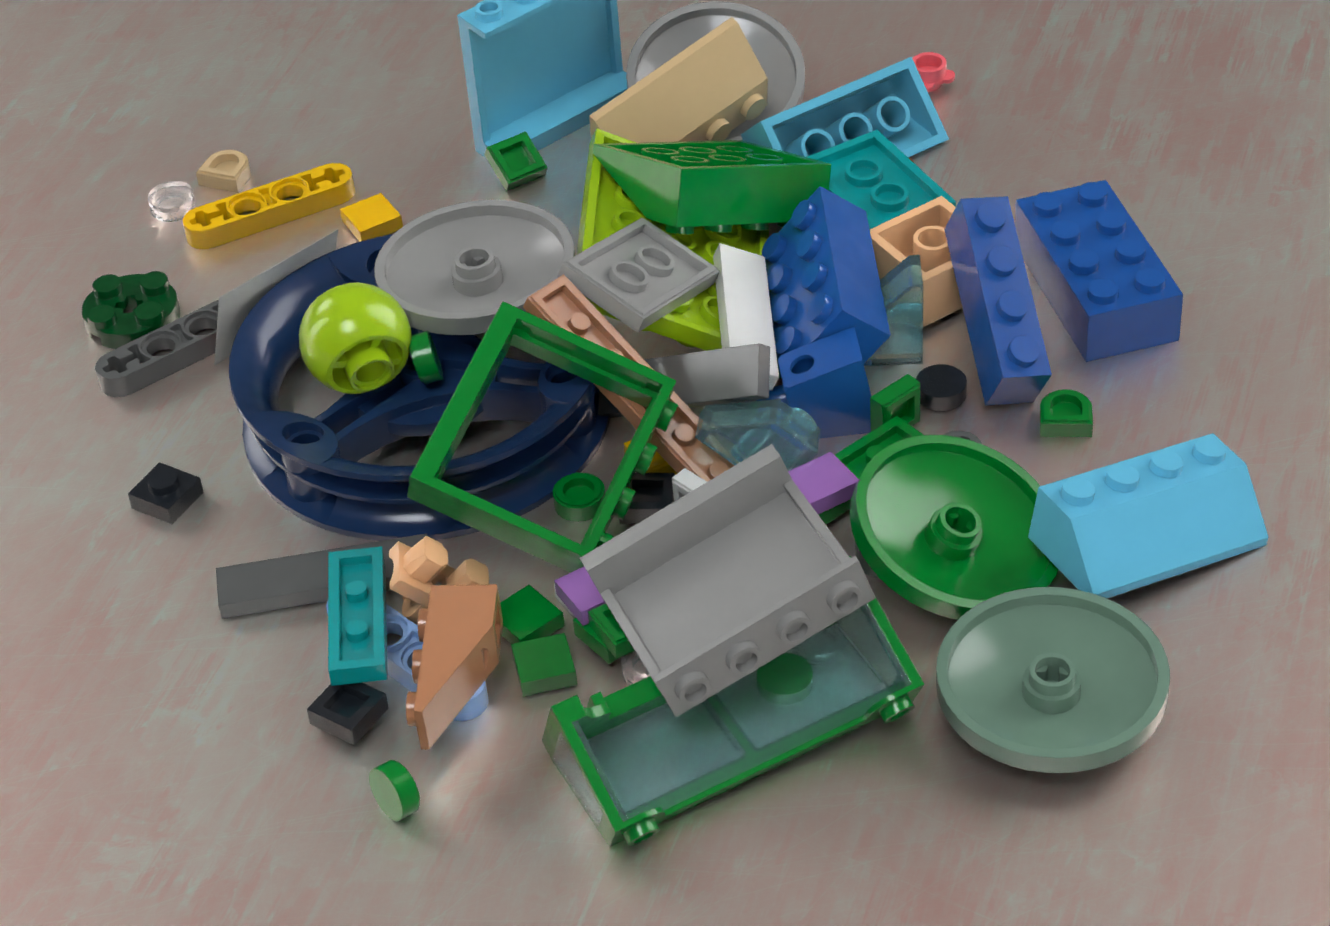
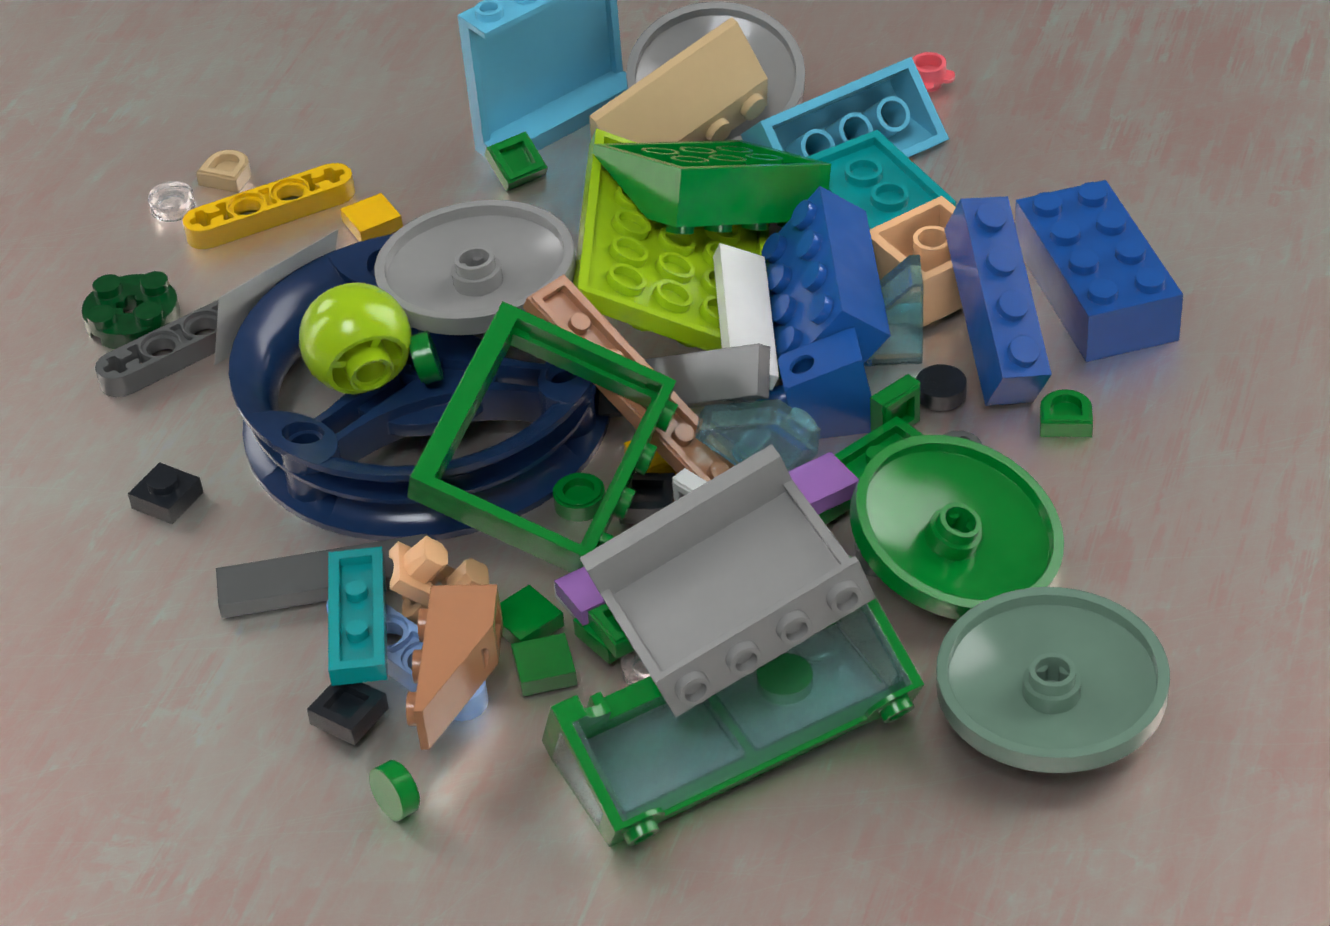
light grey tile [557,218,720,333] -> none
medium azure slope [1028,433,1269,598] -> none

